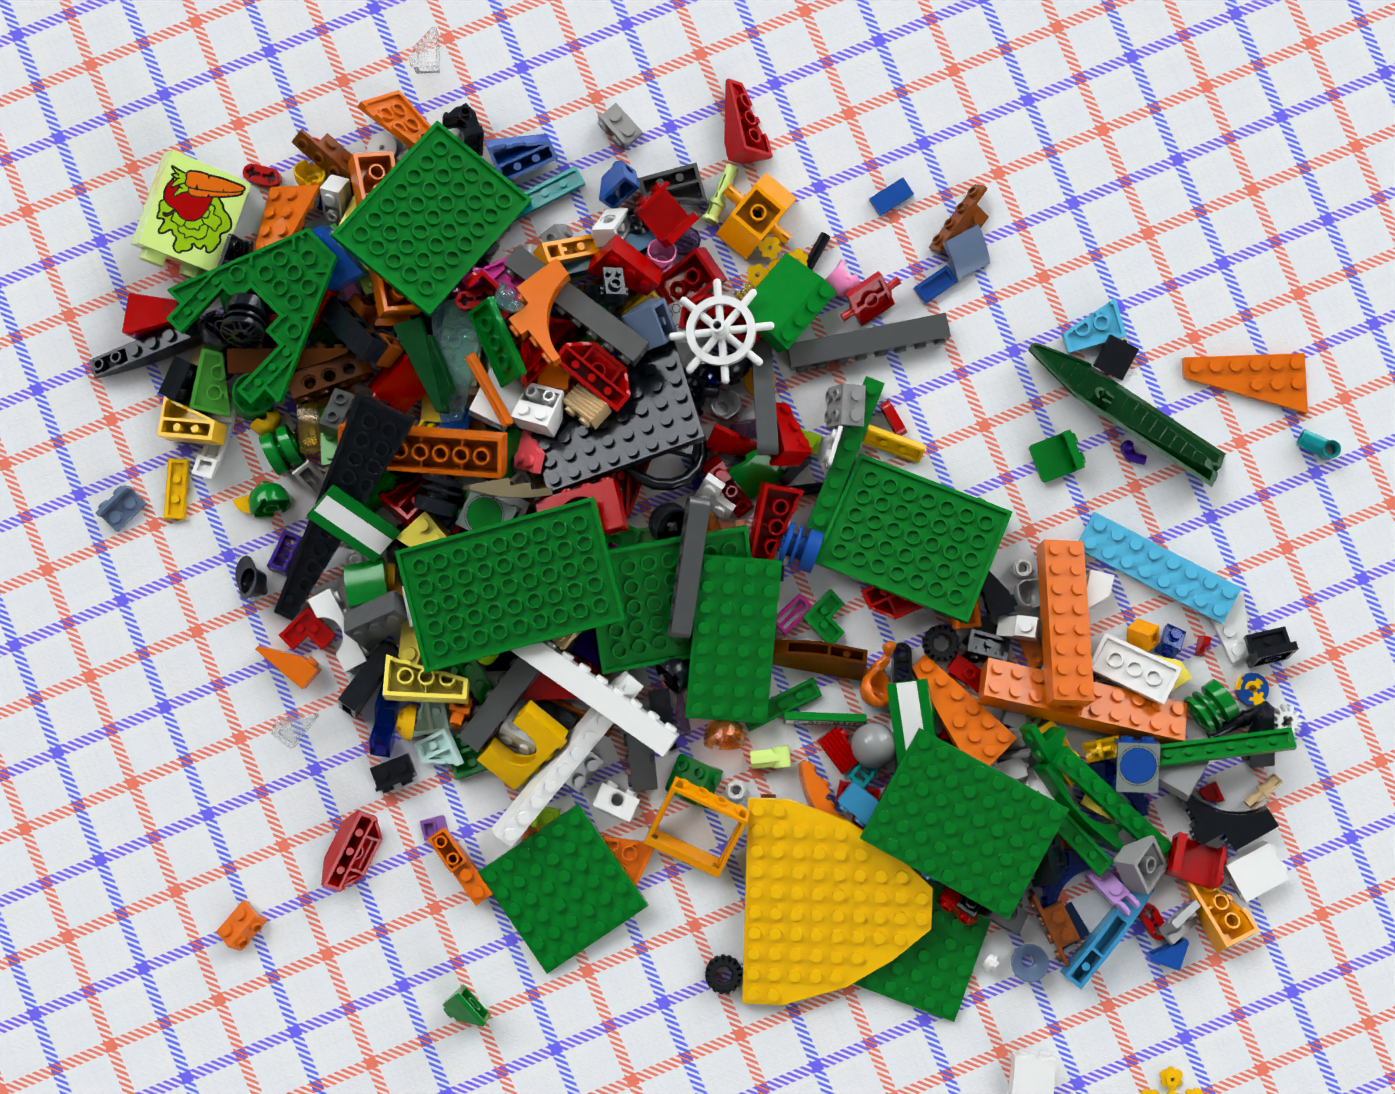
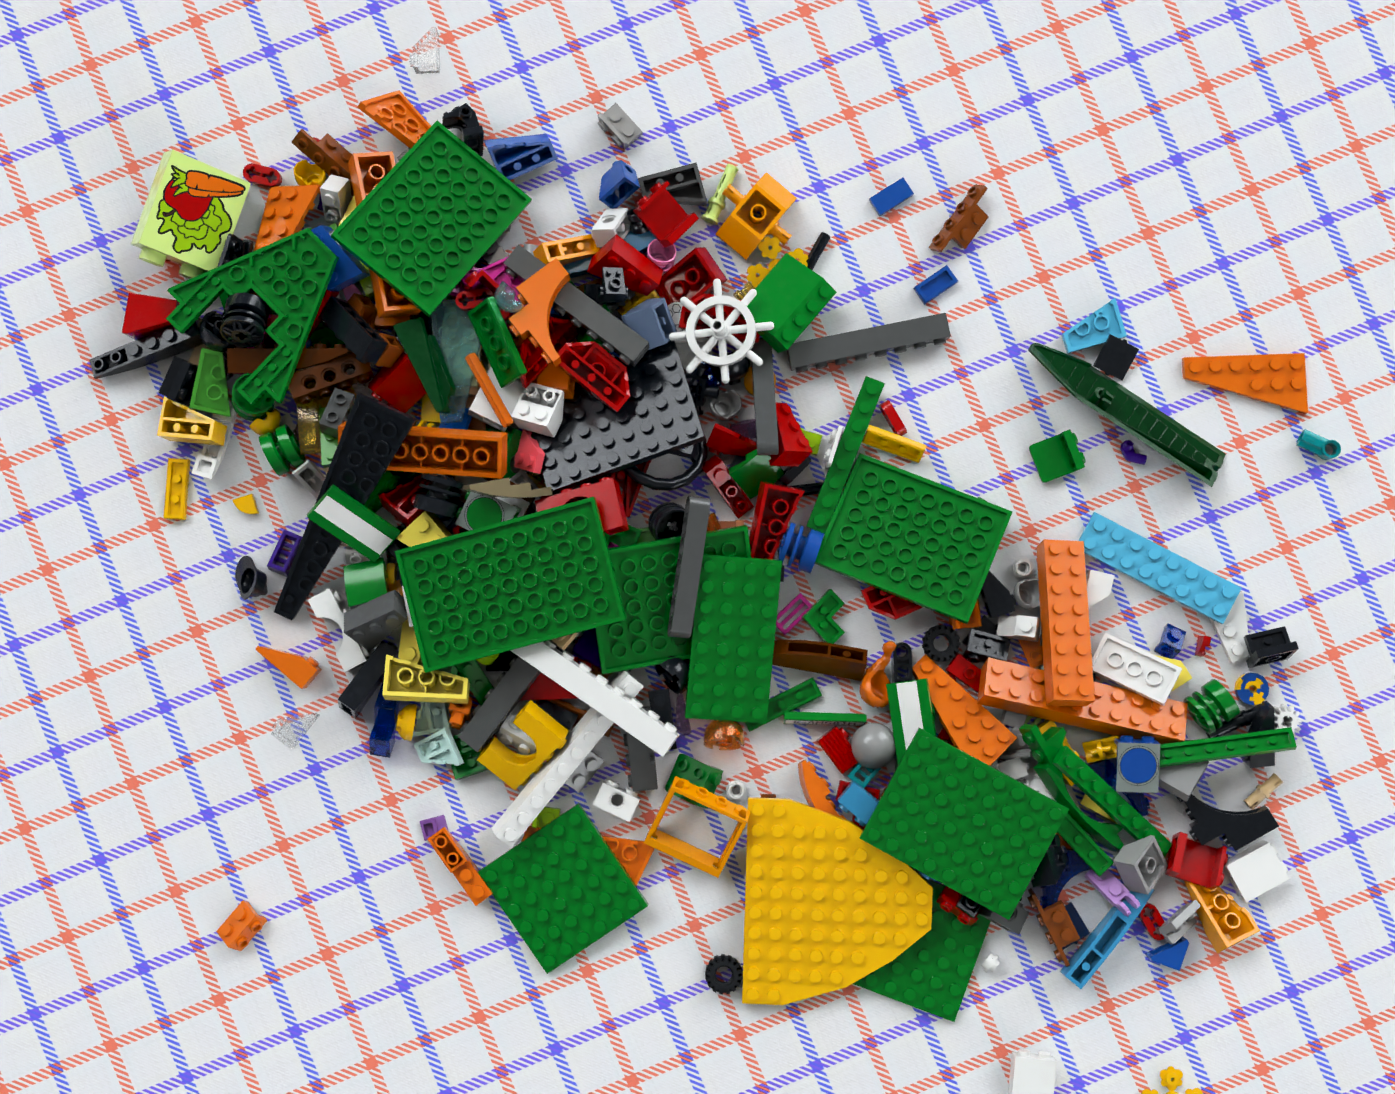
sand blue bracket [96,485,147,532] -> none
green cylinder [248,481,291,518] -> none
red plate [279,607,337,650] -> none
red wedge [321,810,383,892] -> none
white piece [367,134,397,156] -> none
black bracket [370,753,417,794] -> none
green slope [443,984,491,1026] -> none
teal plate [515,165,586,221] -> none
light grey bracket [540,224,573,242] -> none
tan brick [562,383,612,430] -> none
clear purple hair [674,227,701,256] -> none
white plate [695,473,736,521] -> none
red wedge [724,78,773,164] -> none
yellowish green piece [750,745,791,769] -> none
light grey bracket [824,383,866,428] -> none
bright pink helmet [825,259,859,298] -> none
red plate [840,271,901,326] -> none
sand blue slope [942,225,990,281] -> none
sand blue piece [1011,944,1049,982] -> none
light orange panel [1127,619,1159,652] -> none
red tile [1196,781,1225,802] -> none

